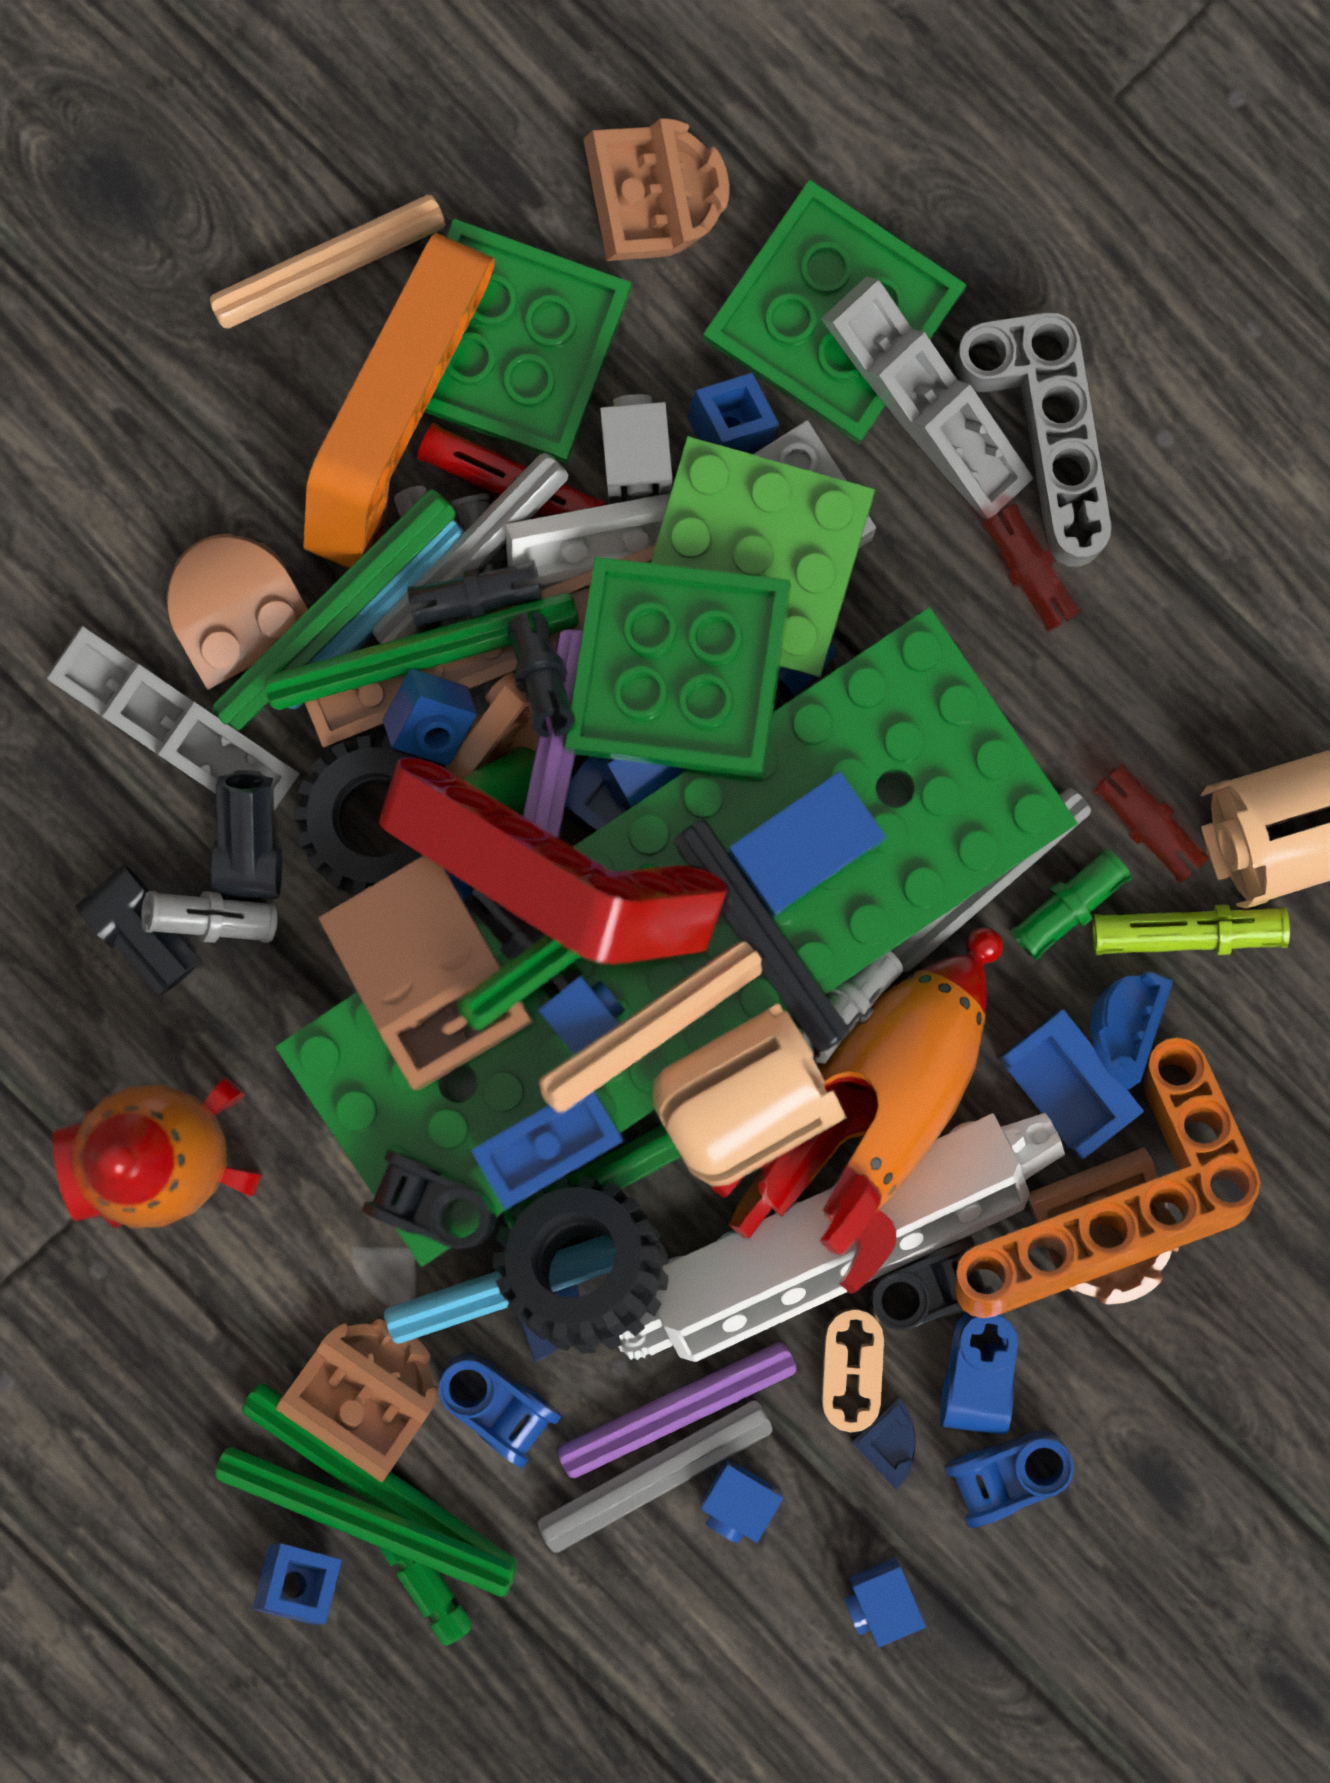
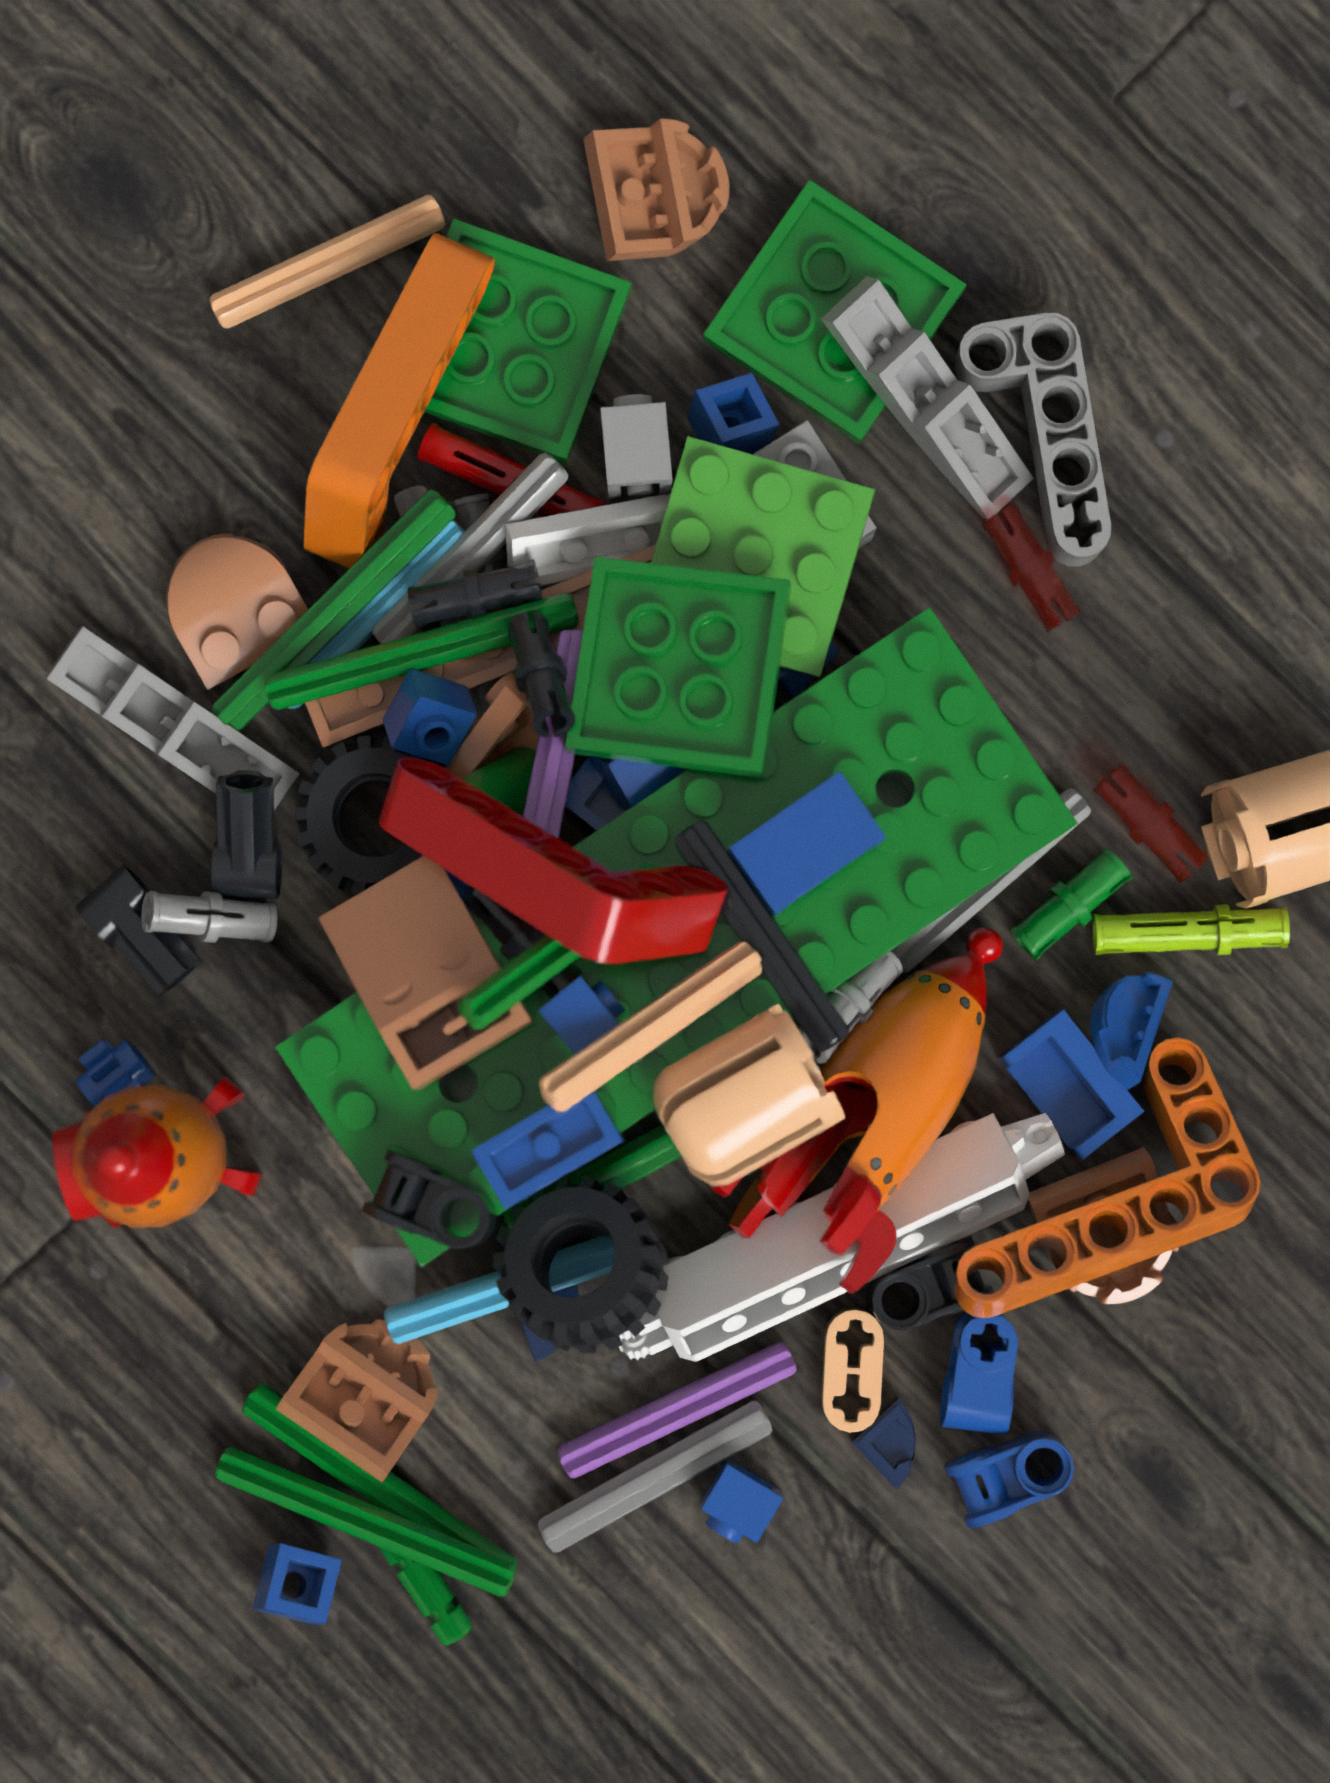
blue piece [439,1353,562,1468] -> none
blue plate [844,1557,926,1648] -> none
none -> blue gear [75,1039,156,1107]

